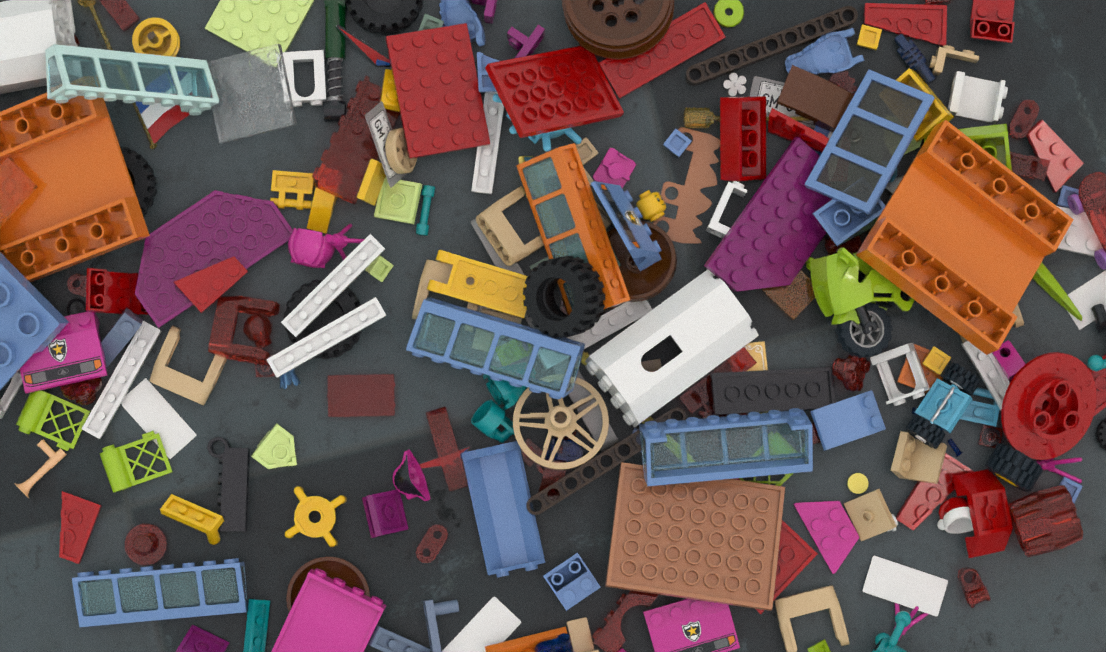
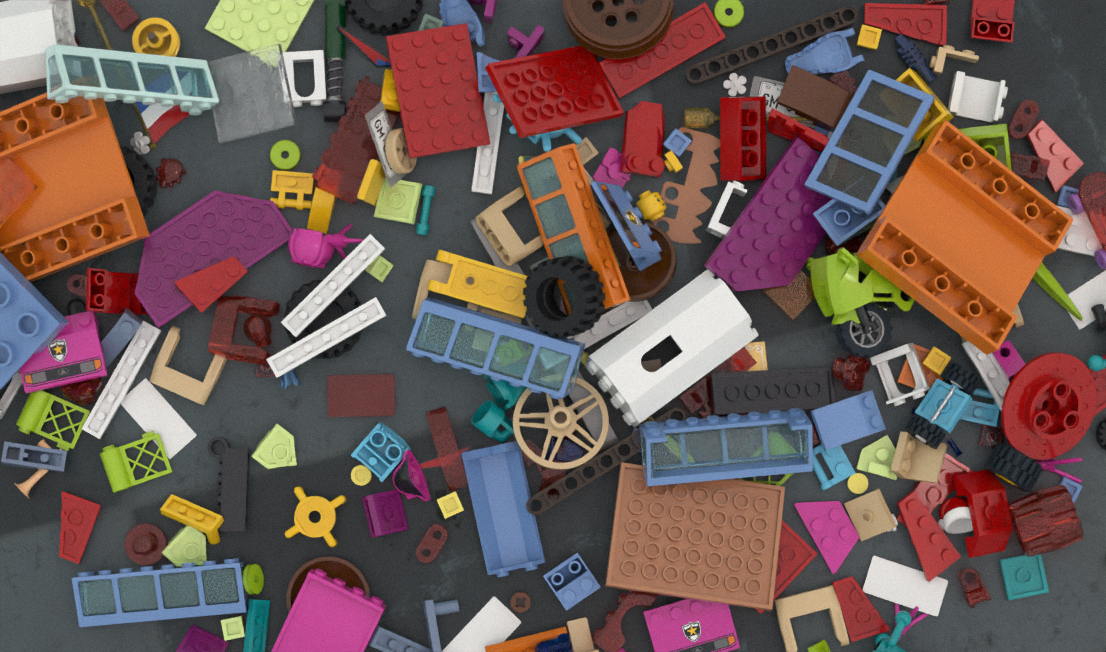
none -> sand blue slope [1,441,67,472]
none -> white plant [130,131,150,154]
none -> clear red piece [156,158,186,188]
none -> yellowish green plate [162,525,207,567]
none -> yellowish green plate [221,616,245,641]
none -> lime piece [243,564,264,595]
none -> lime piece [270,140,301,171]
none -> medium azure slope [351,422,411,482]
none -> light yellow tile [351,465,372,486]
none -> light yellow plate [437,491,464,519]
none -> reddish brown wheel [510,591,531,613]
none -> red slope [620,101,665,178]
none -> yellow plate [664,150,683,174]
none -> medium azure plate [808,444,855,491]
none -> red wing [832,576,890,642]
none -> yellowish green plate [856,435,897,480]
none -> red wing [896,490,961,582]
none -> teal tile [999,551,1049,601]

